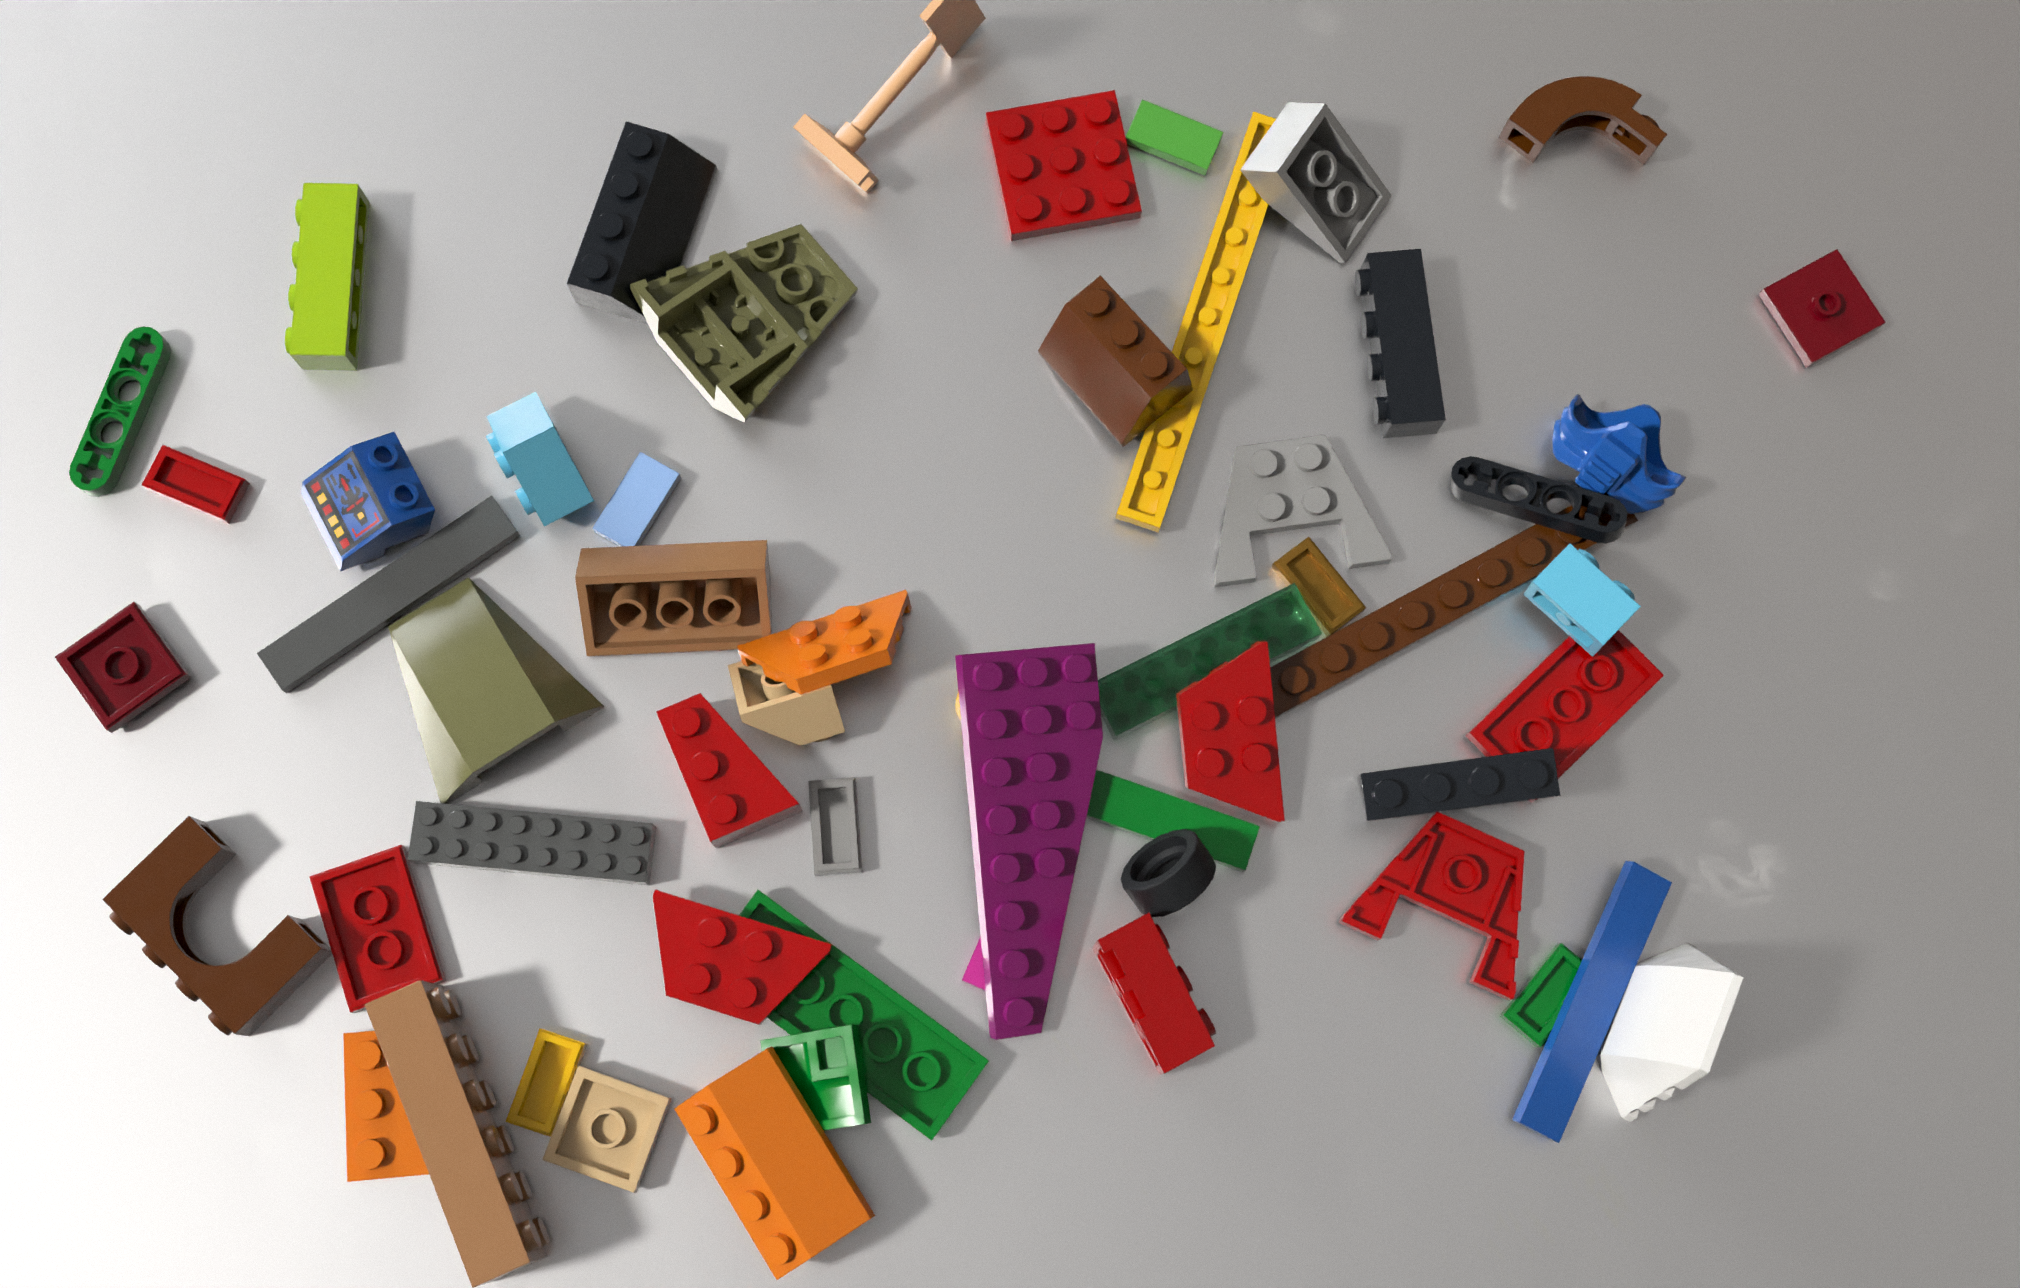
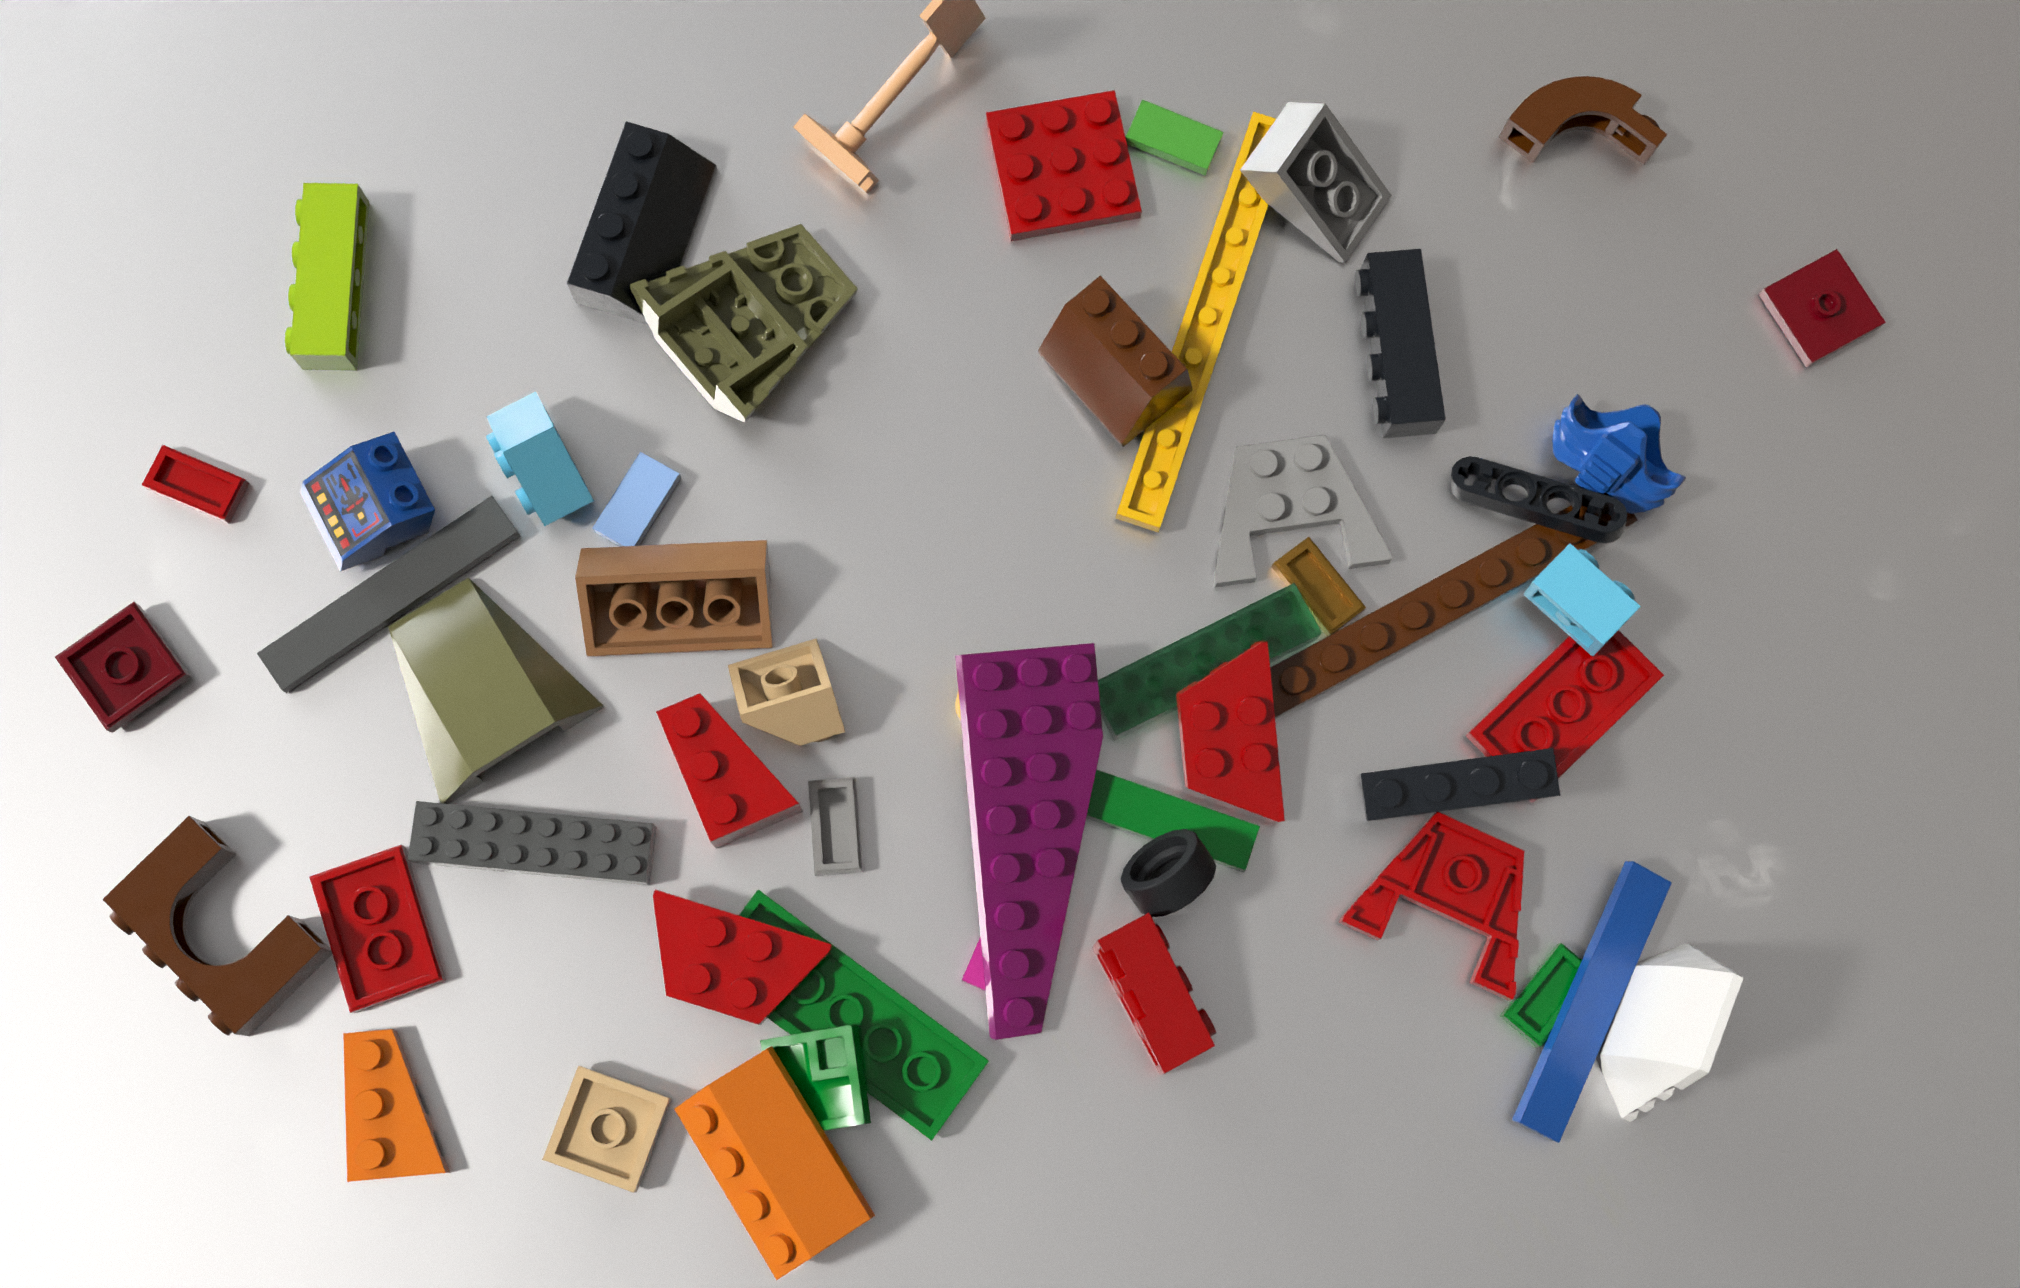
green beam [69,327,171,497] -> none
medium nougat brick [364,980,550,1288] -> none
yellow tile [505,1028,588,1137] -> none
orange wing [737,590,912,695] -> none

